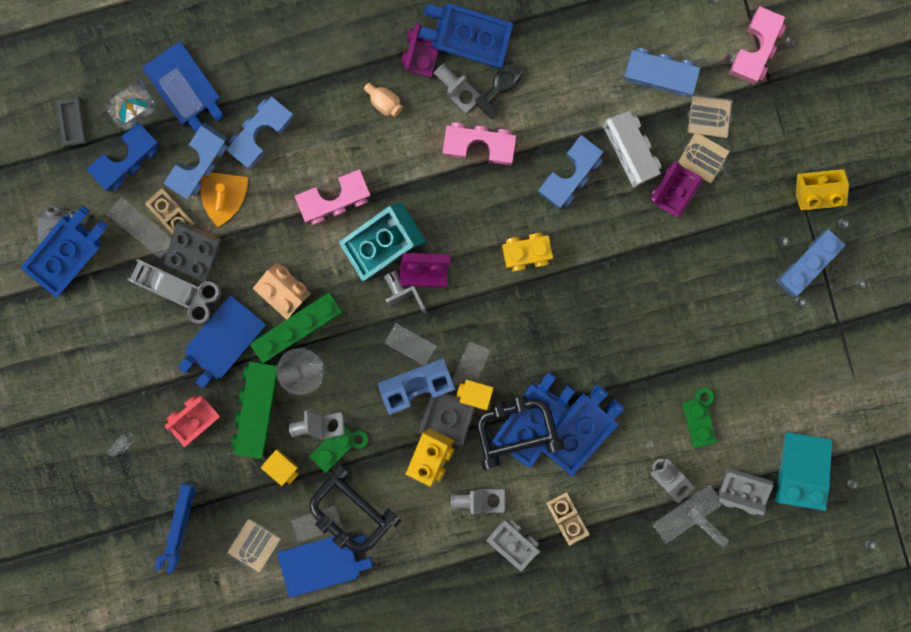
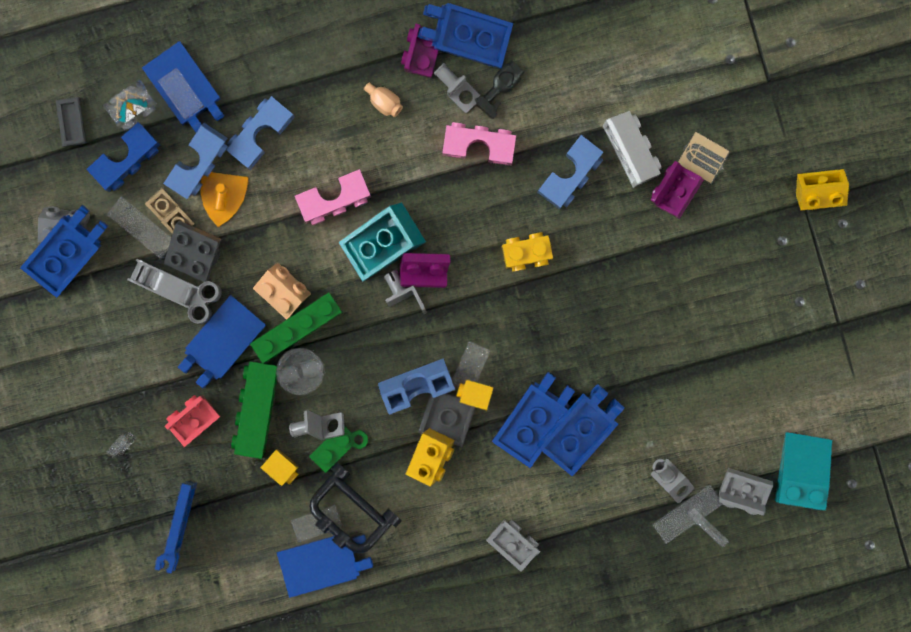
clear piece [227,518,281,573] -> none
clear tile [385,323,436,366] -> none
light grey bracket [451,489,506,515] -> none
black bar [477,396,566,470] -> none
tan slope [546,492,590,547] -> none
medium blue brick [623,48,700,98] -> none
green hinge [682,388,717,448] -> none
clear piece [687,95,733,138] -> none
bright pink arch [729,6,786,85] -> none
medium blue arch [776,229,845,297] -> none

